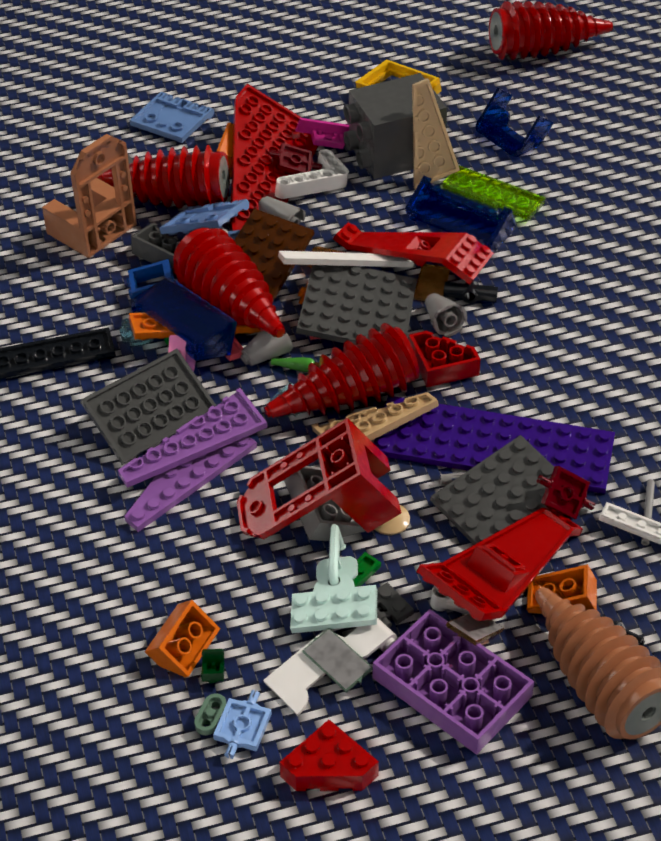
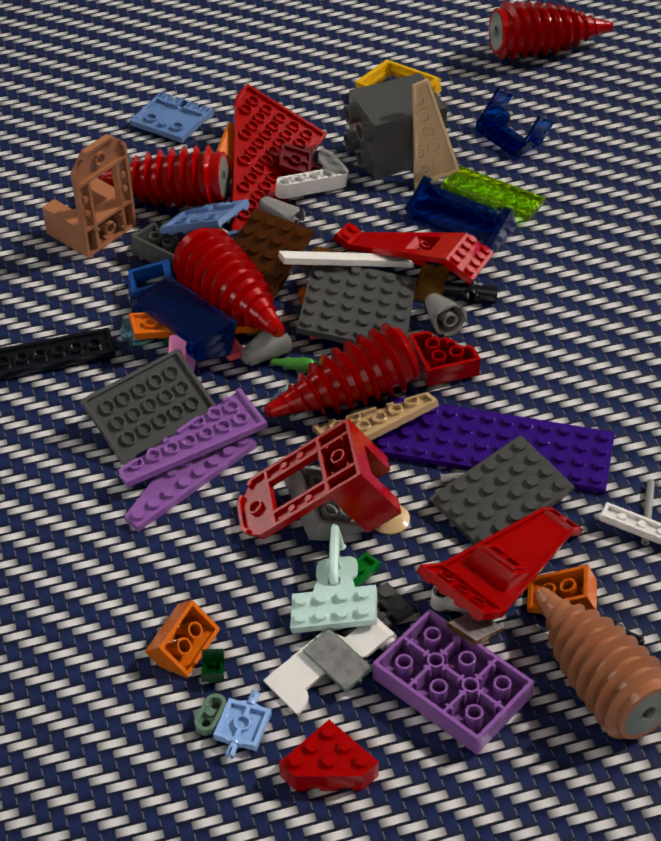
dark pink bracket [295,118,349,149] -> none
dark red plate [537,466,595,519] -> none

